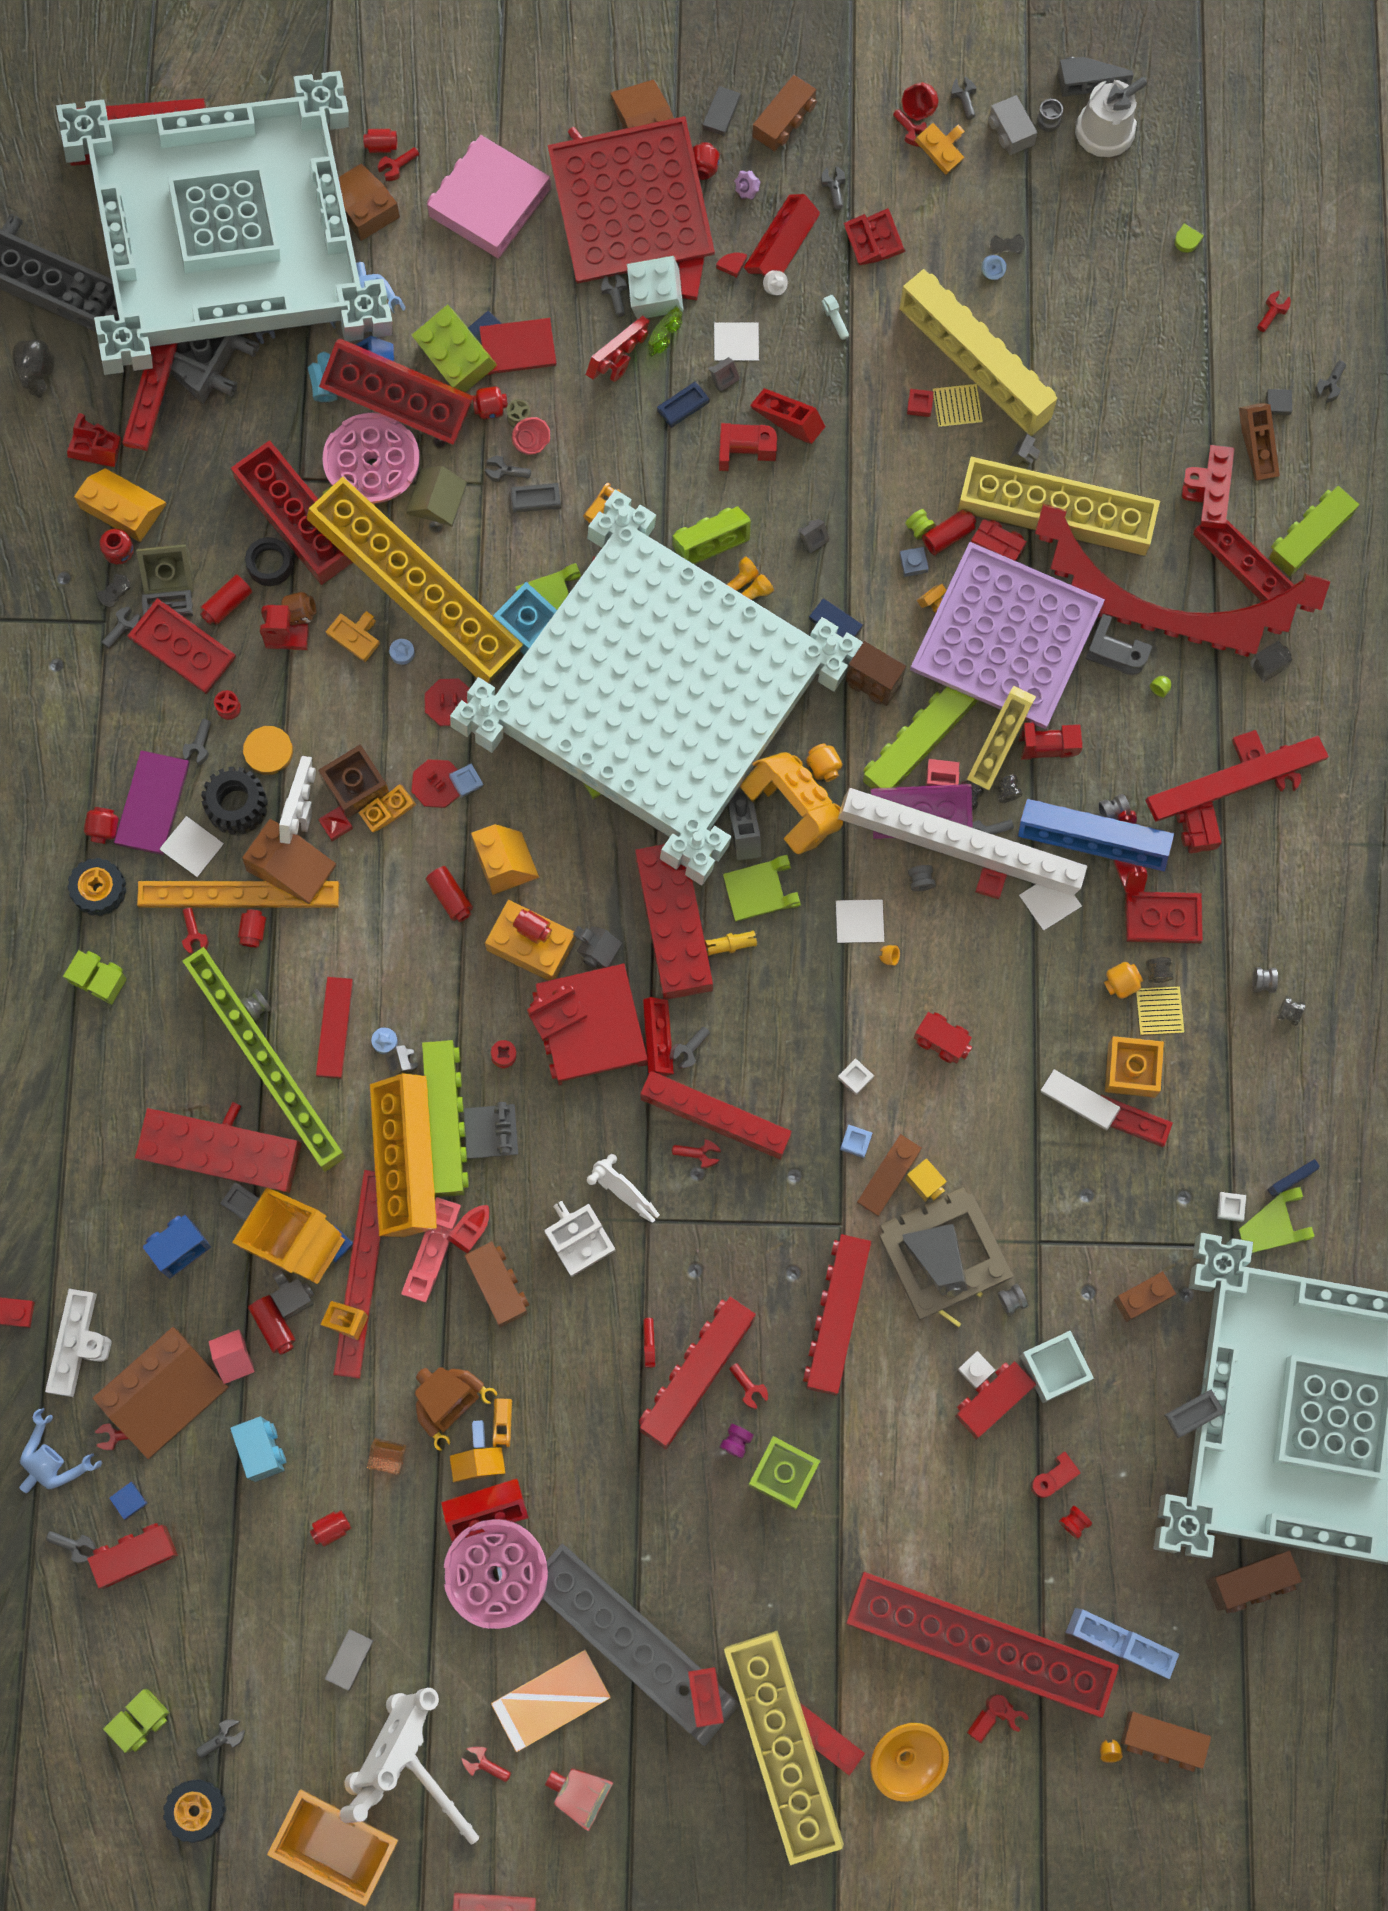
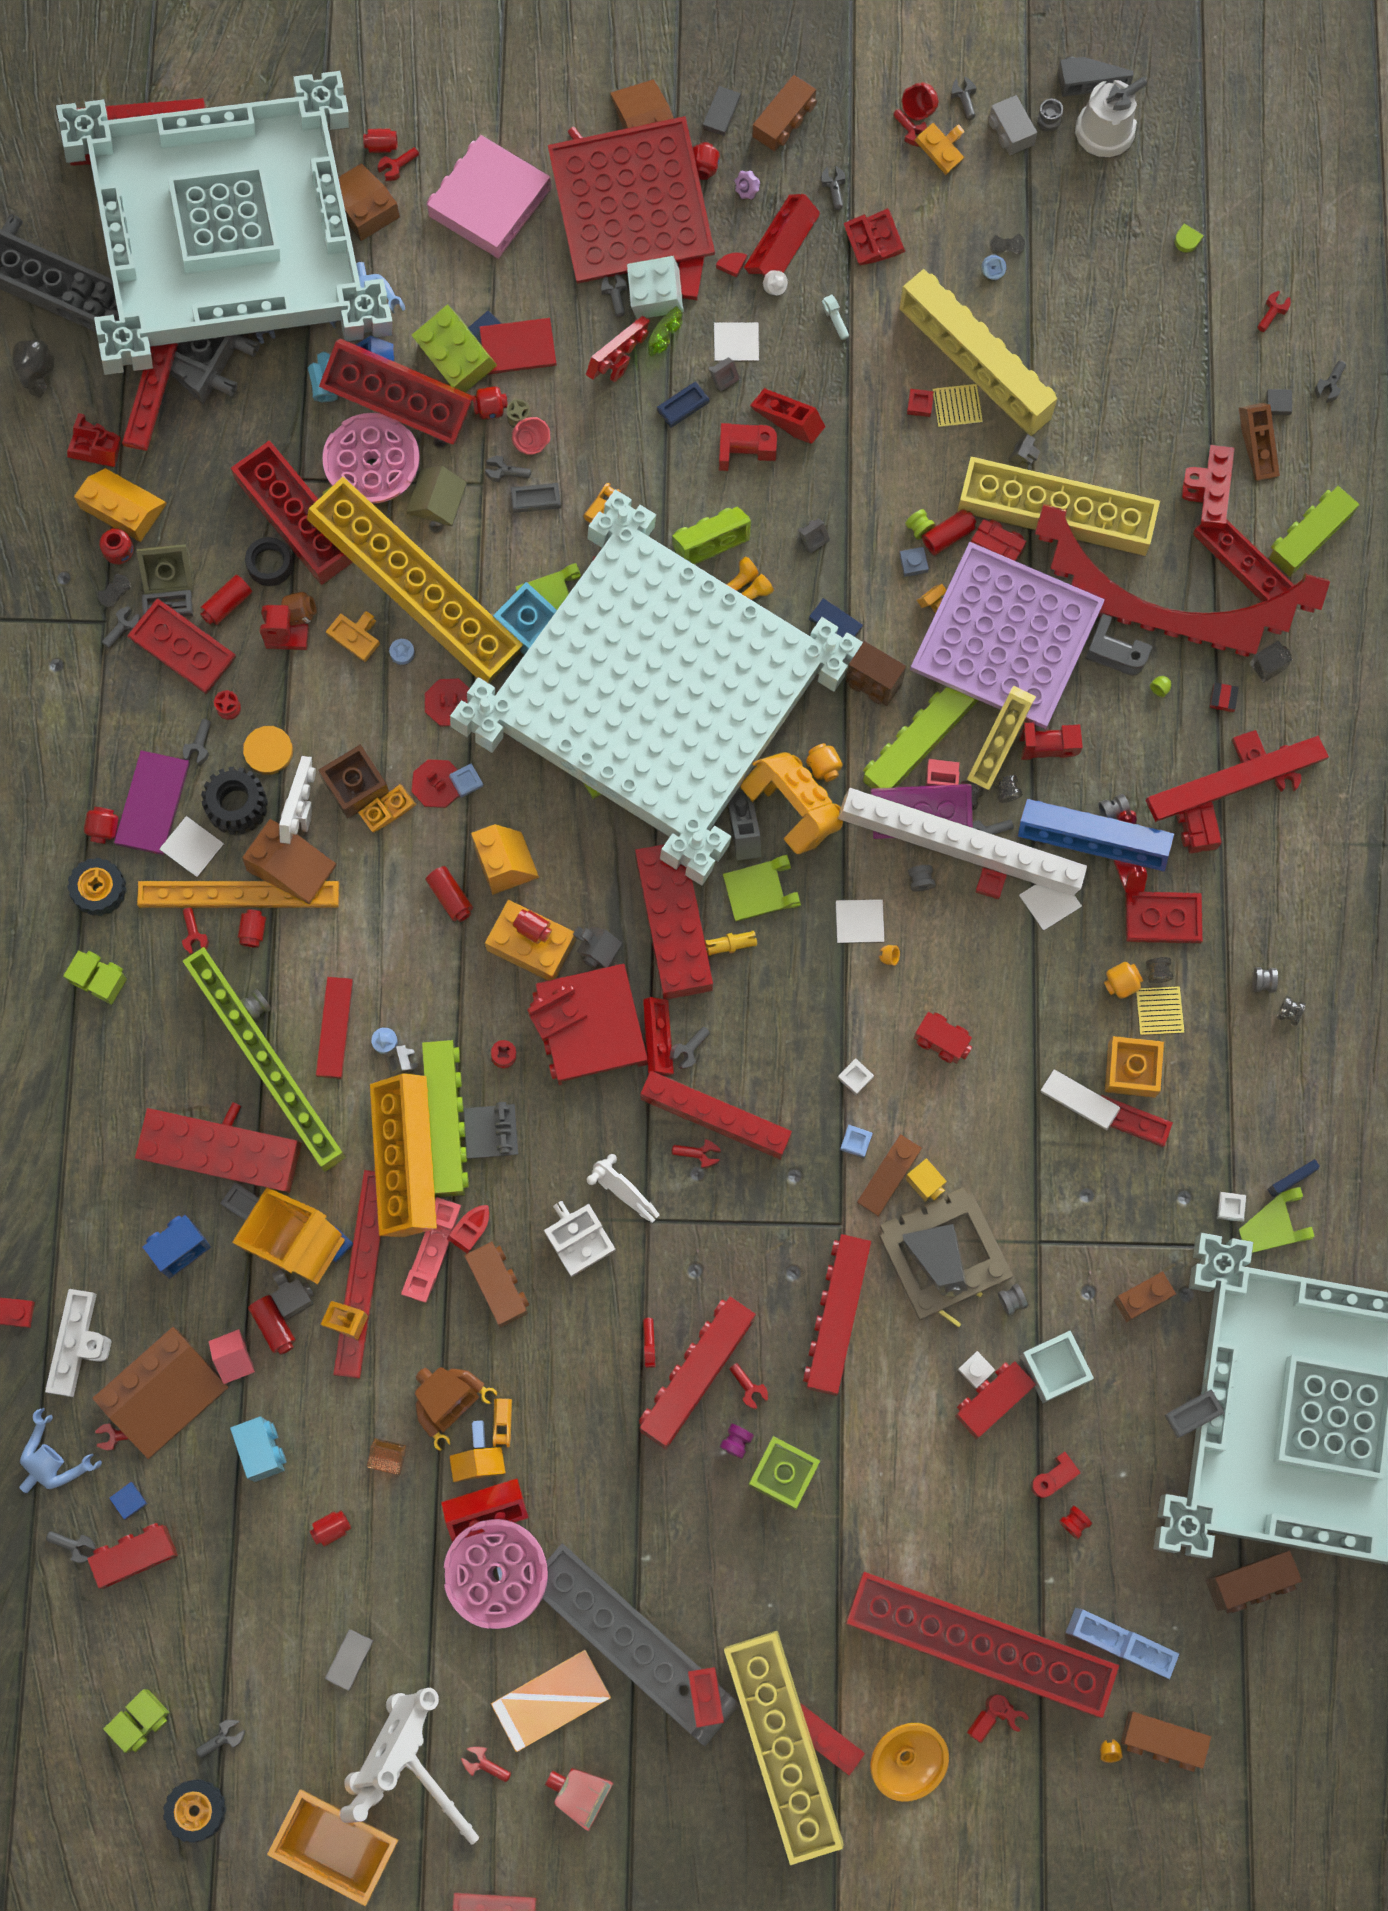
red tile [318,807,353,841] -> none
none -> tile [1210,682,1239,712]

